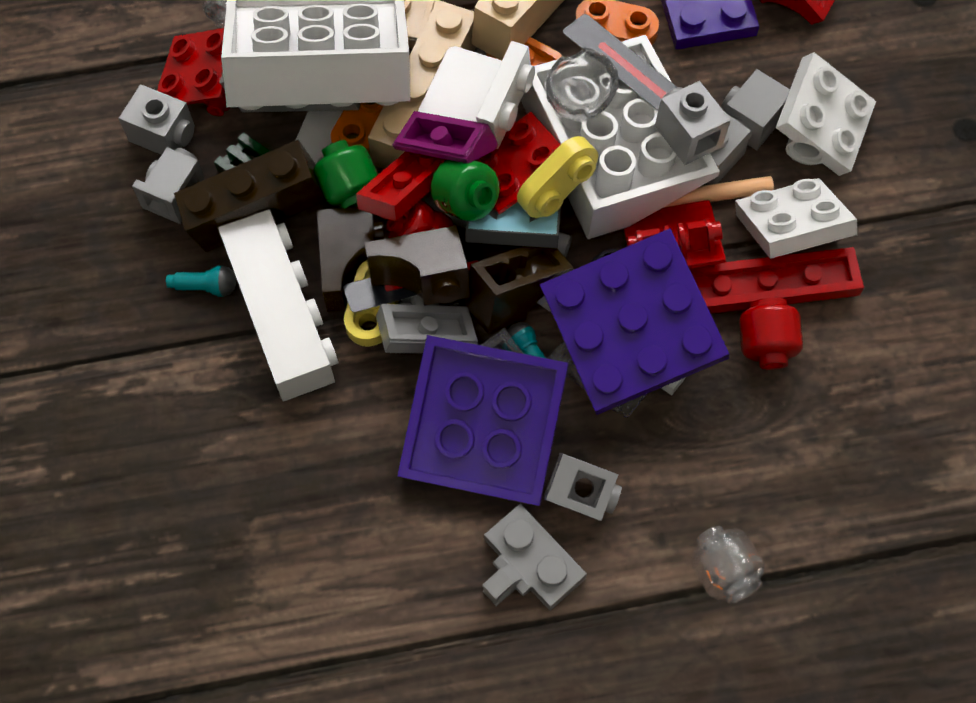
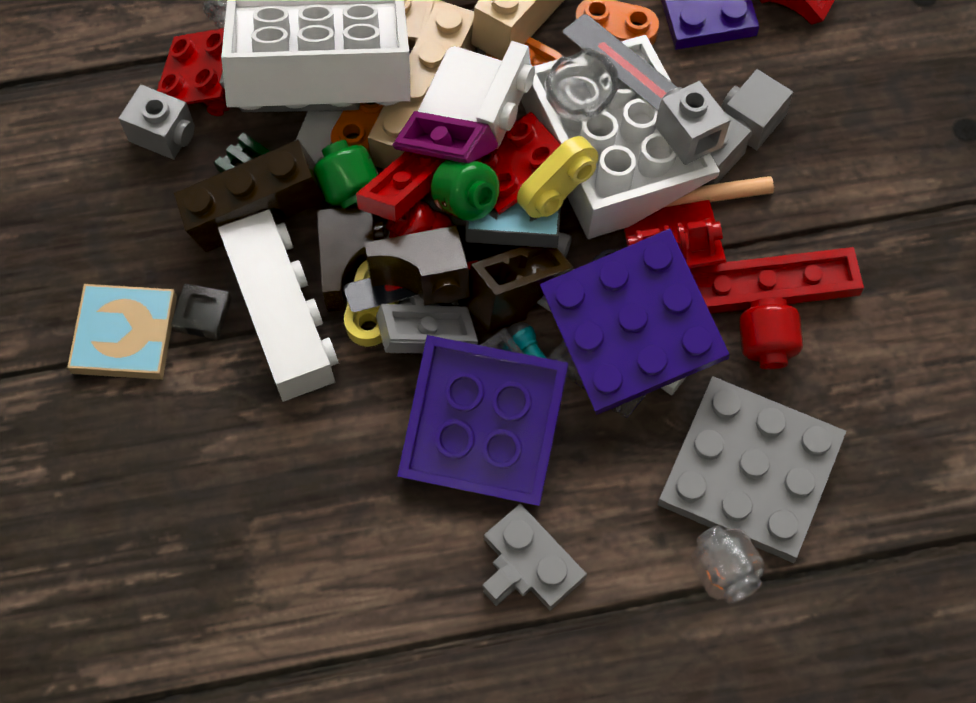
light grey brick [132,147,205,224] -> none
teal piece [166,265,236,297] -> none
light grey brick [543,453,622,521] -> none
white plate [735,178,857,259] -> none
white plate [776,52,876,176] -> none
none -> tile [67,284,177,380]
none -> clear smoke plate [171,283,232,340]
none -> light grey plate [658,376,846,563]

